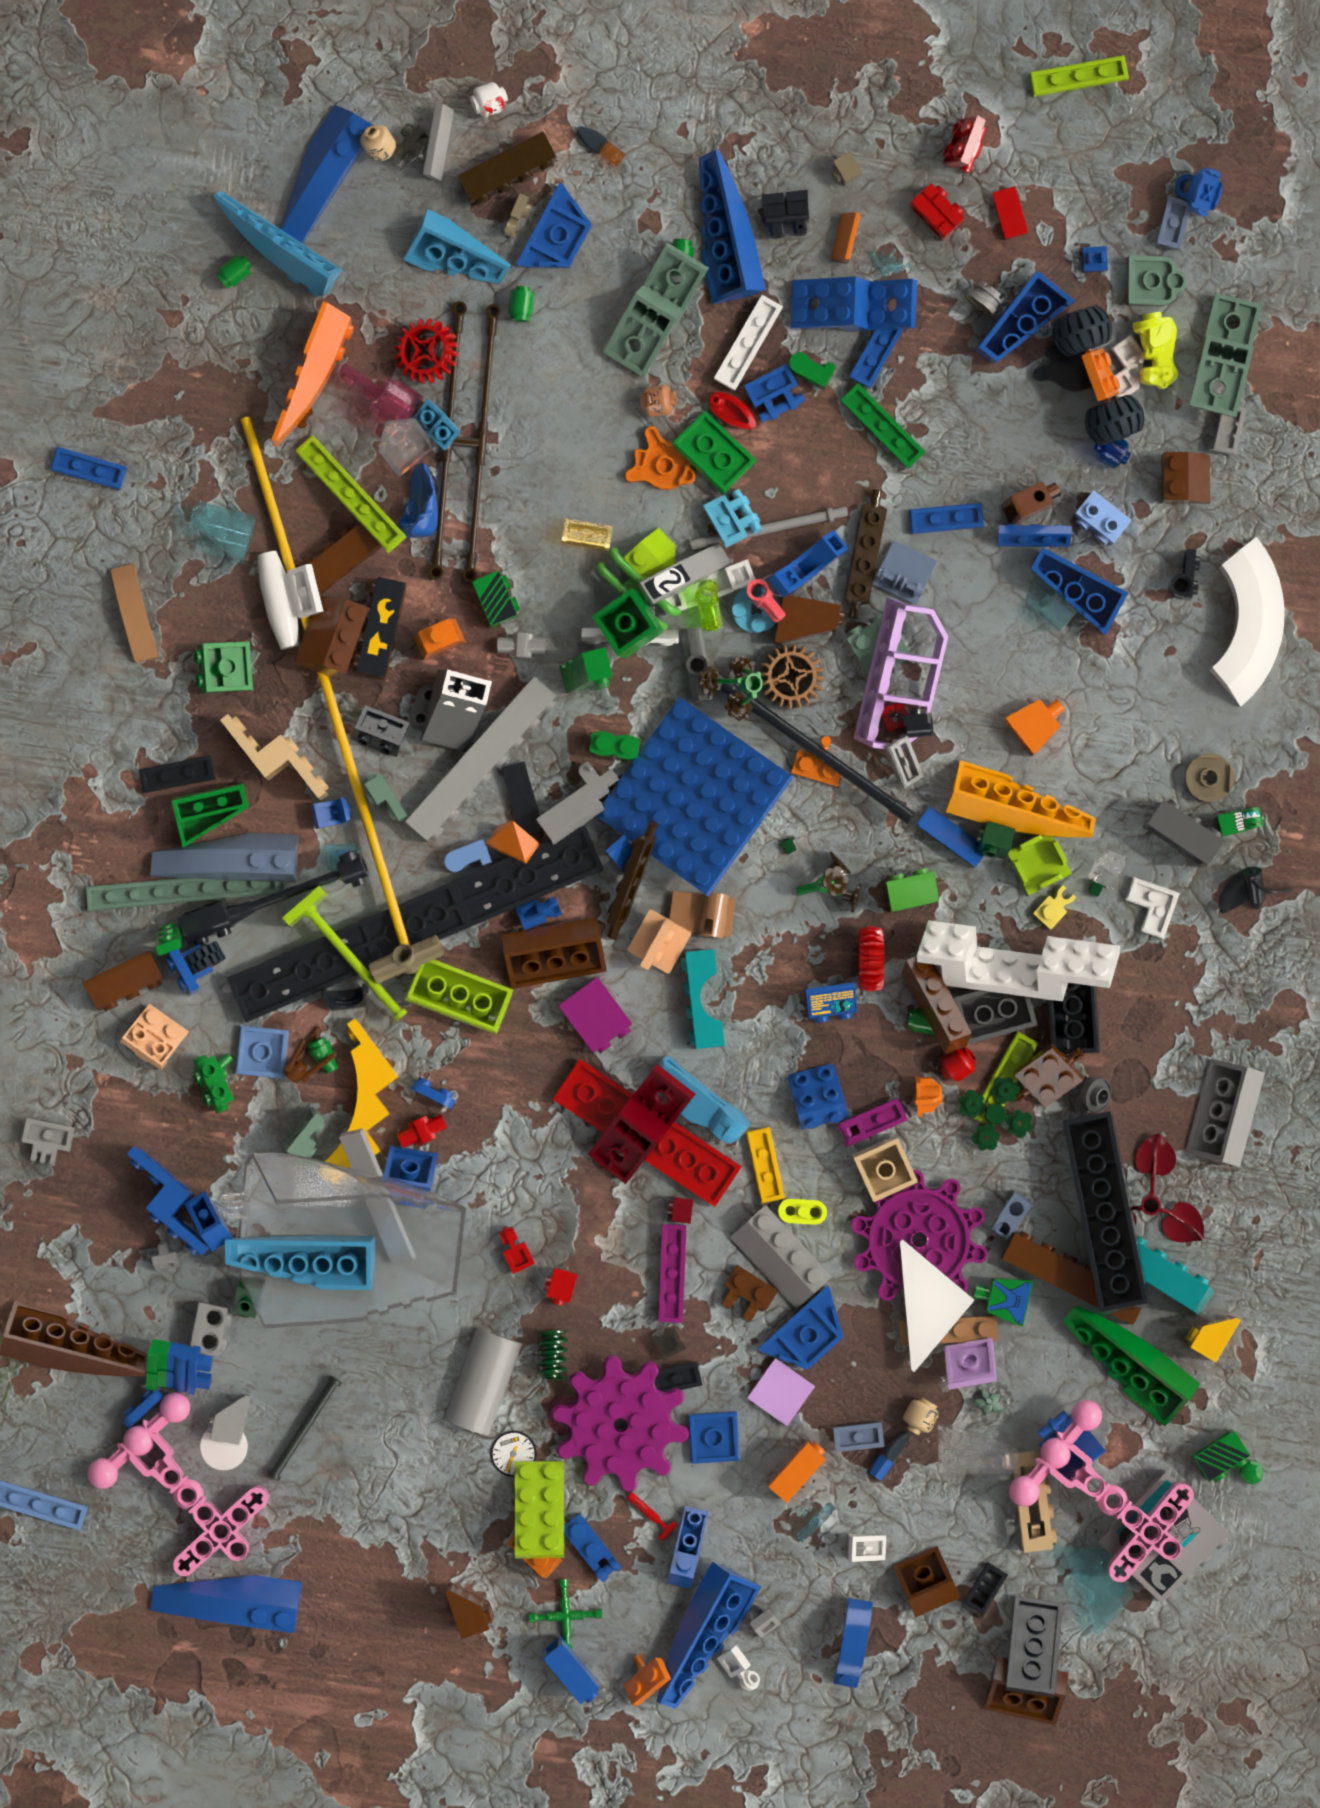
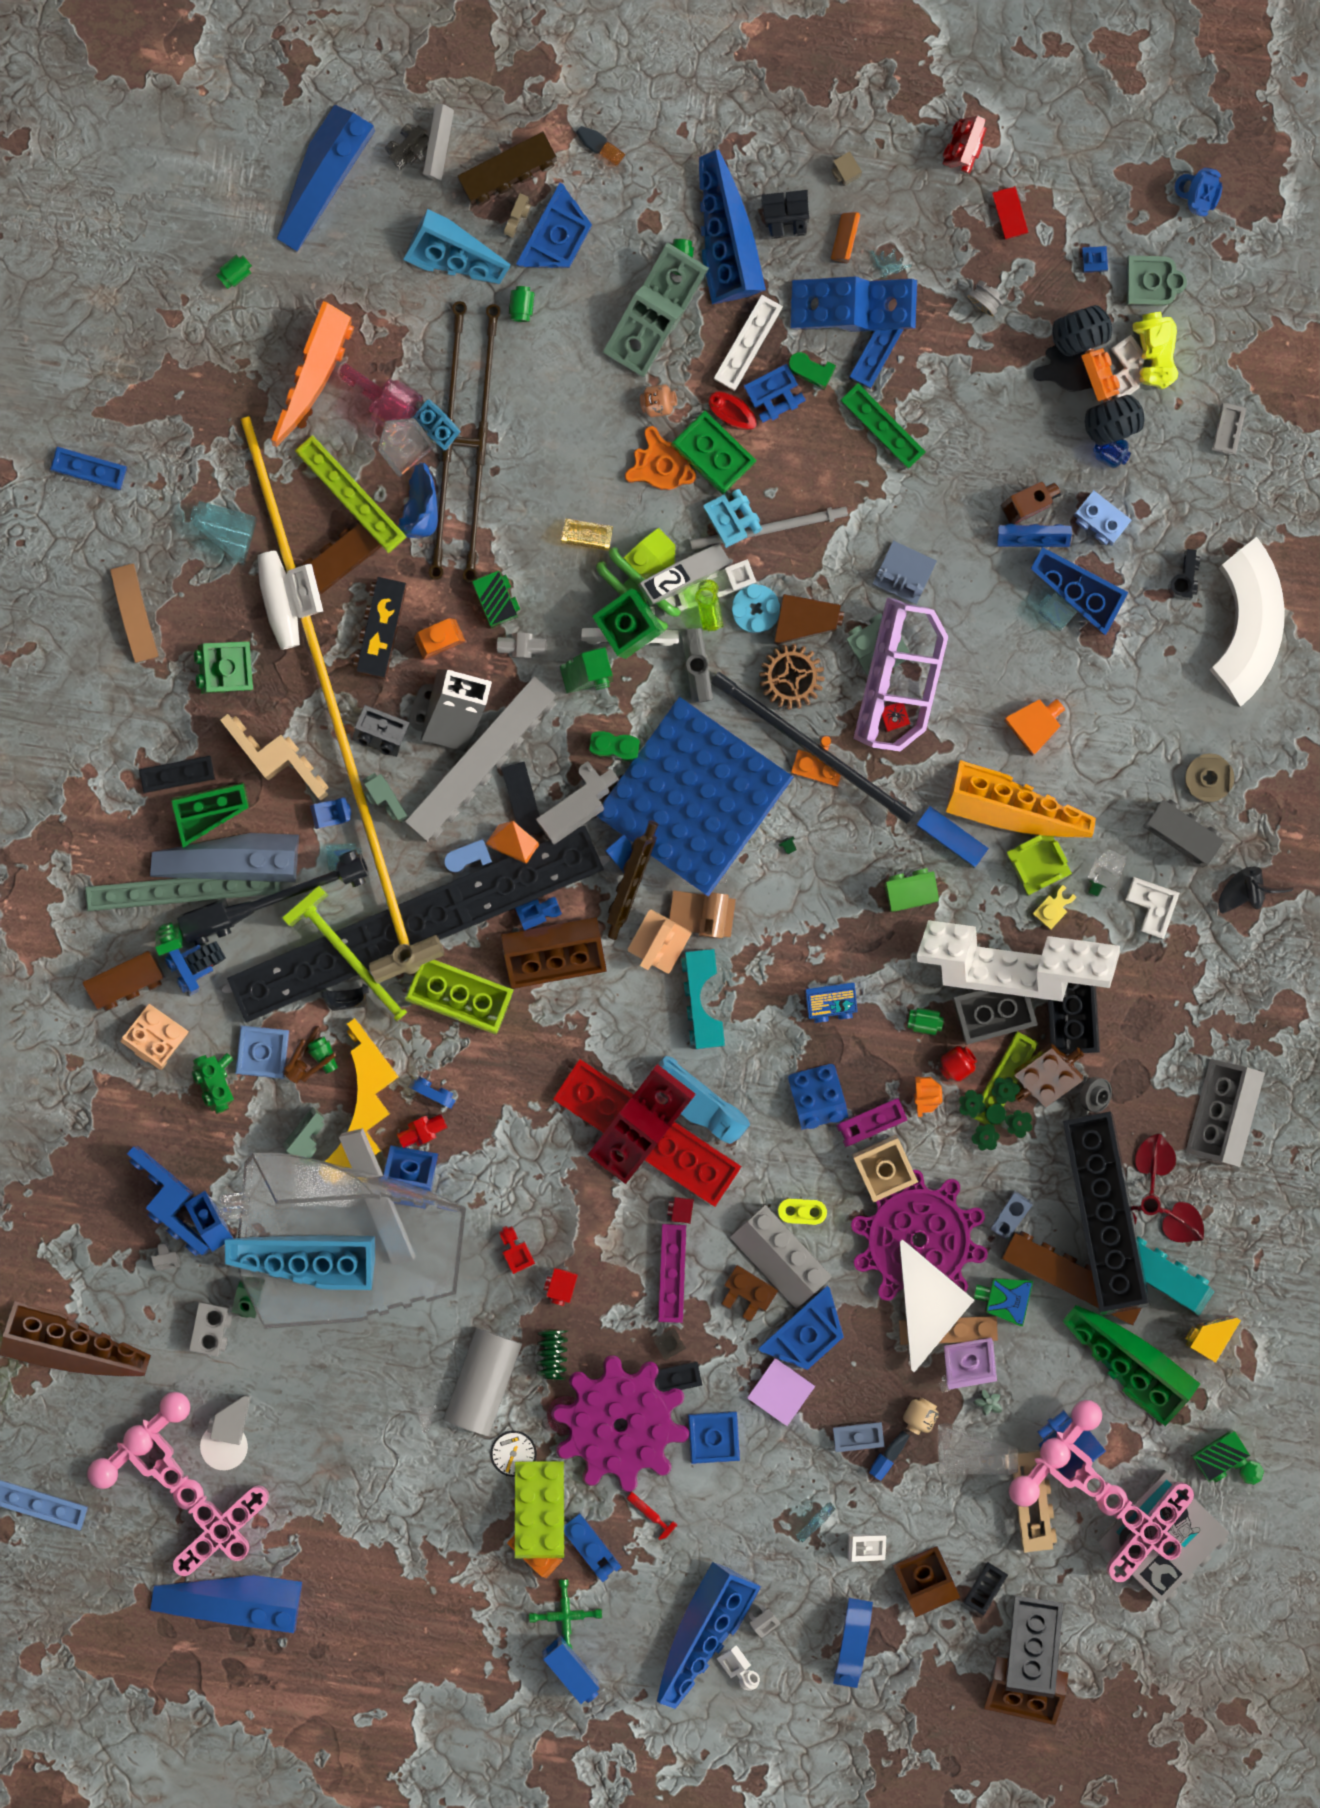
light grey hinge [21,1118,75,1166] -> none
blue plate [122,1389,164,1429] -> none
blue hips [146,1339,213,1395] -> none
dark azure wedge [213,191,342,297] -> none
pearl dark grey bar [266,1375,342,1481] -> none
reddish brown slope [294,596,368,680] -> none
tan head [360,125,396,161] -> none
red gear [394,318,459,384] -> none
reddish brown slope [446,1584,495,1639] -> none
white head [470,82,508,118] -> none
magenta brick [559,977,632,1054] -> none
orange plate [623,1654,671,1706] -> none
blue slope [667,1506,708,1589] -> none
dark brown plant [698,656,763,721] -> none
yellow tile [746,1127,785,1204] -> none
coral axle [747,579,786,623] -> none
orange brick [767,1440,826,1503] -> none
blue arch [768,530,849,598] -> none
dark brown plant [796,851,862,913] -> none
dark brown plate [844,489,887,619] -> none
red gear [858,926,884,992] -> none
light grey tile [884,734,924,788] -> none
reddish brown brick [901,956,972,1054] -> none
black plate [903,708,933,738] -> none
blue tile [909,503,984,535] -> none
red brick [910,183,965,241] -> none
blue wedge [974,271,1075,364] -> none
dark green brick [975,821,1015,859] -> none
lime tile [1029,55,1129,98] -> none
clear light blue wing [1061,1546,1134,1636] -> none
sand blue plate [1156,197,1190,250] -> none
reddish brown slope [1161,452,1210,504] -> none
sand green bracket [1188,293,1263,418] -> none
green leg [1215,807,1264,838] -> none

